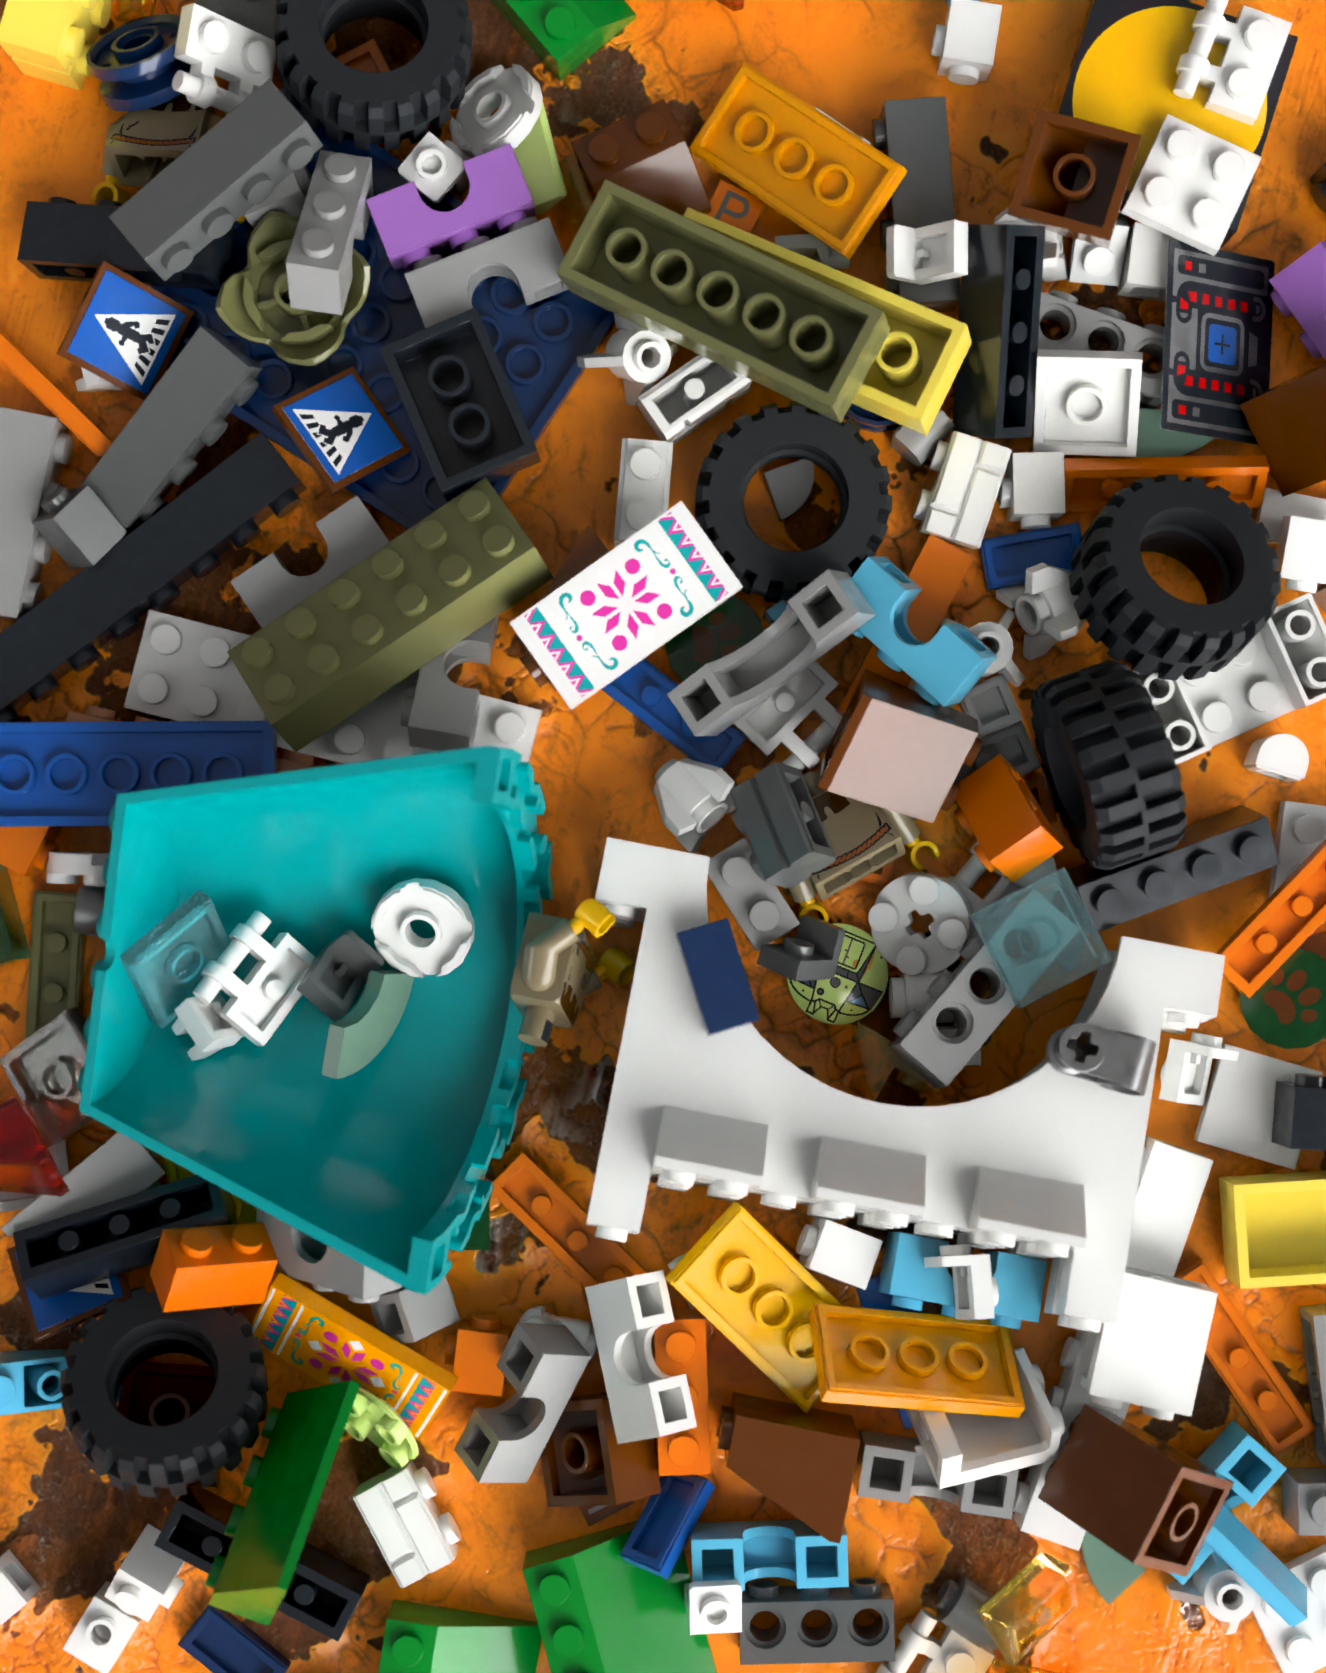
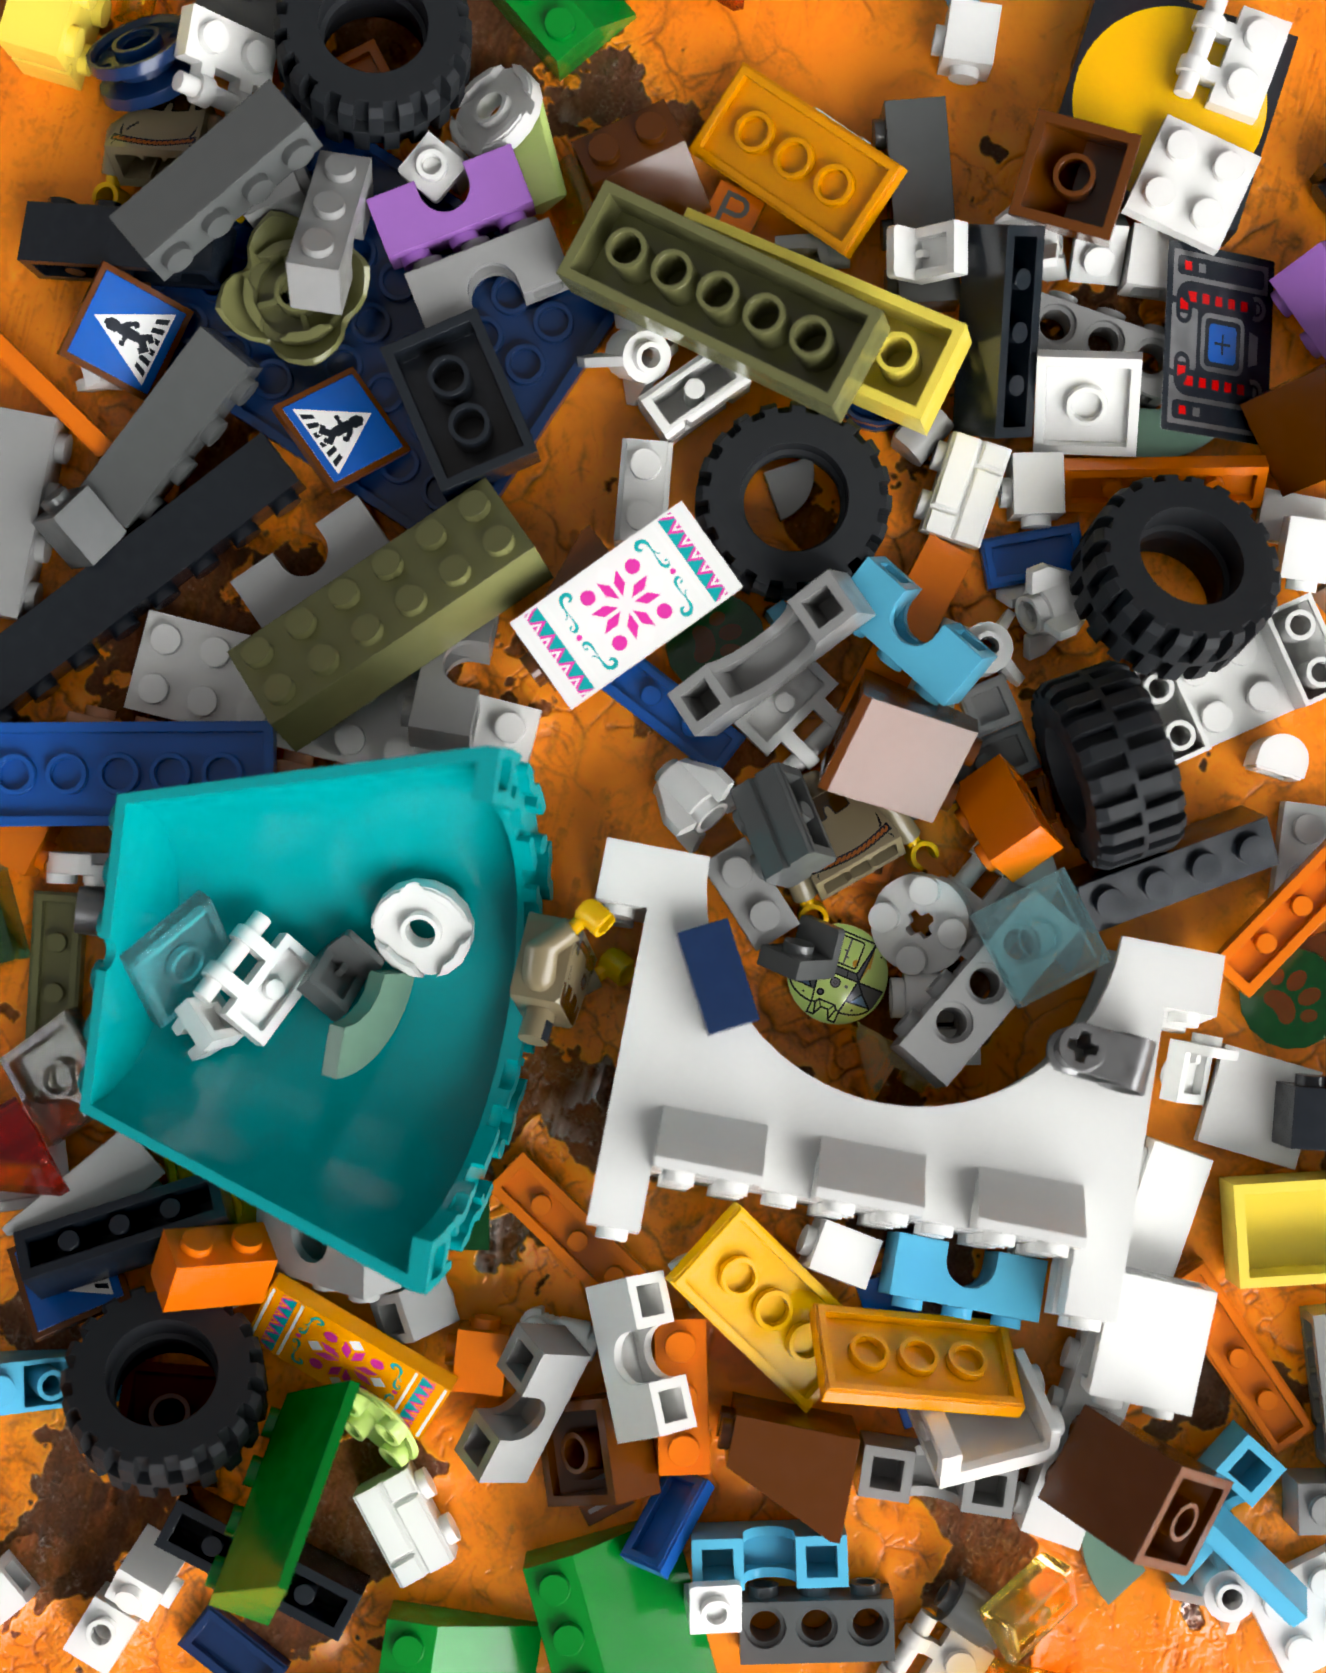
white bracket [924,1244,999,1319] -> none

